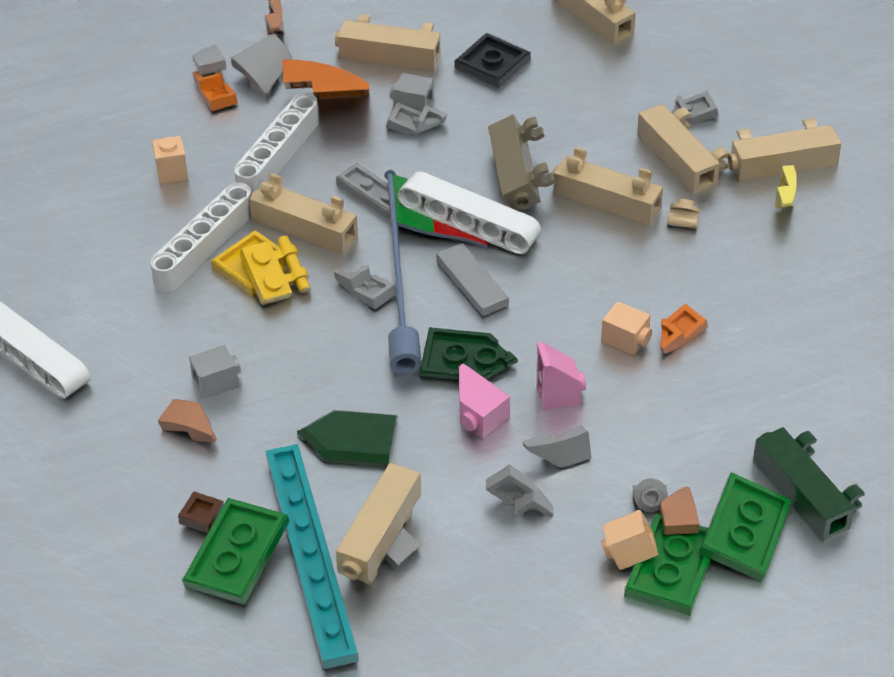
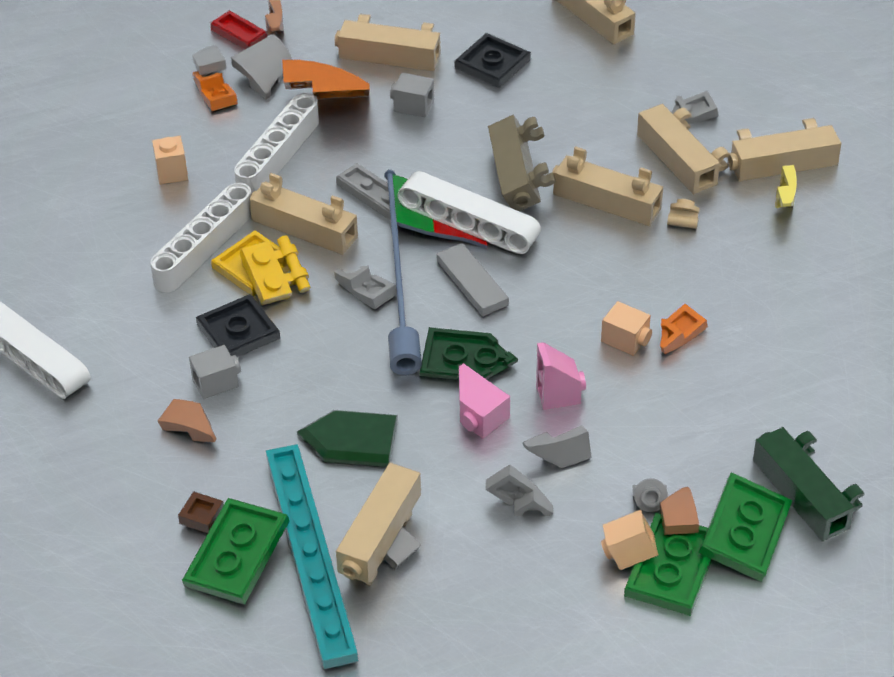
light grey slope [386,102,447,135] -> none
none -> black tile [196,294,280,357]
none -> red tile [210,10,268,50]

